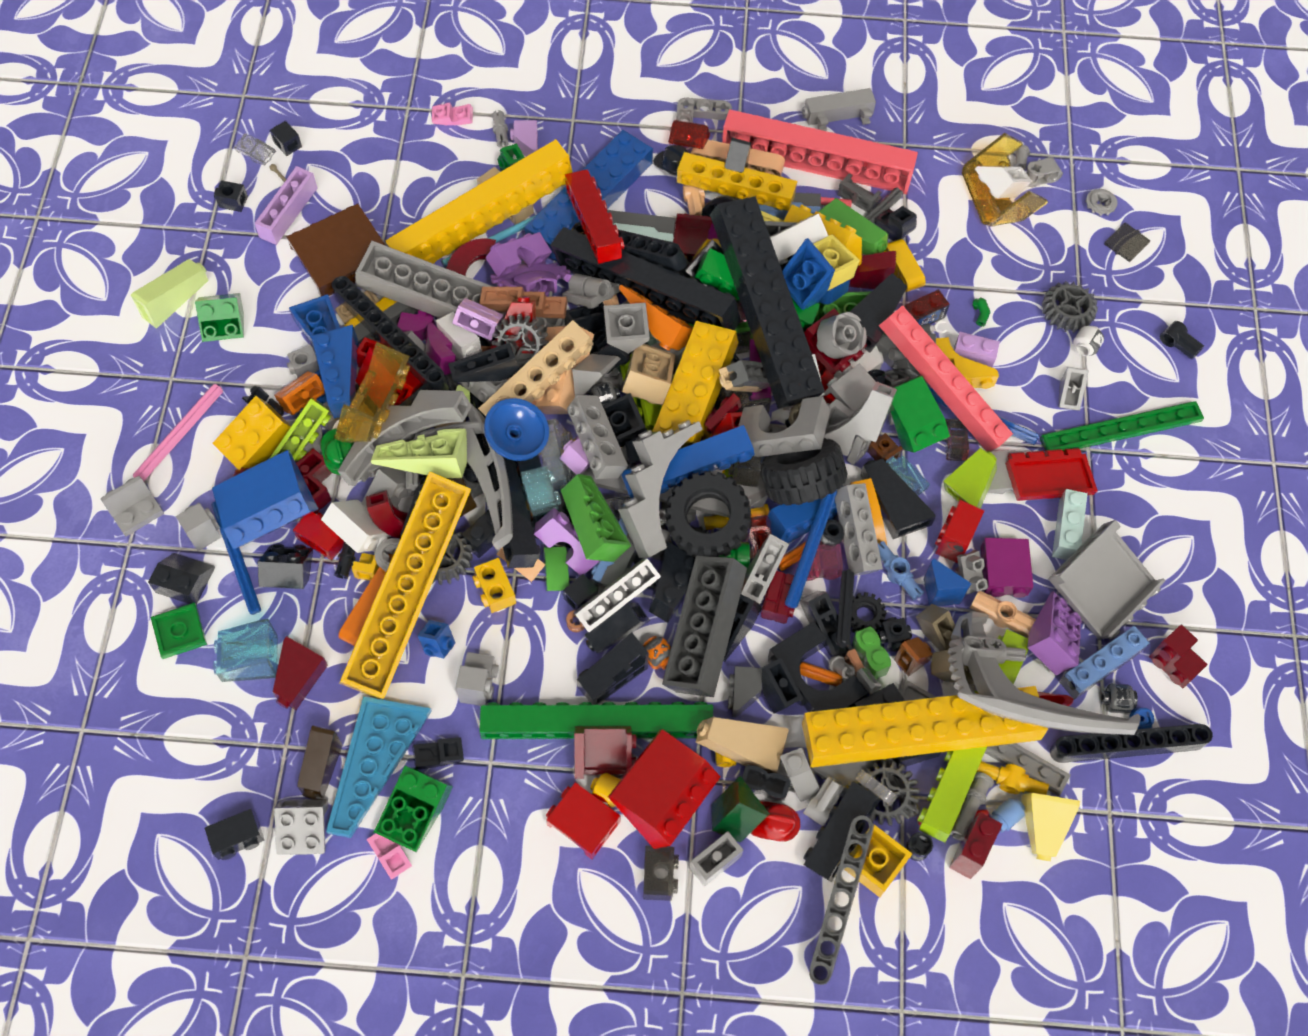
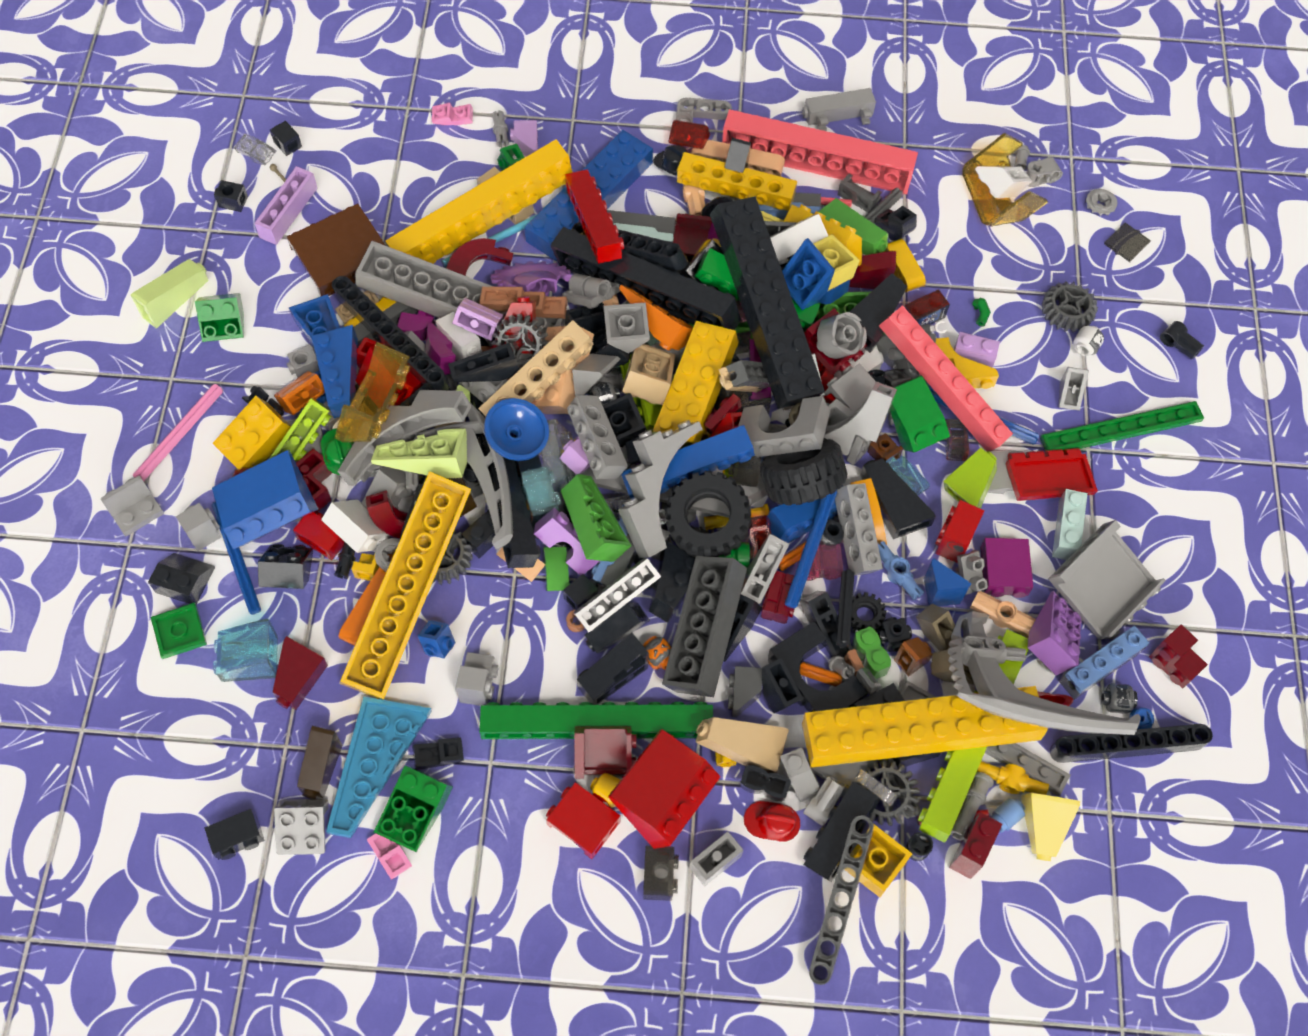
yellow brick [472,558,516,613] -> none
medium lavender arch [486,232,552,278] -> none
dark green slope [711,776,770,843] -> none

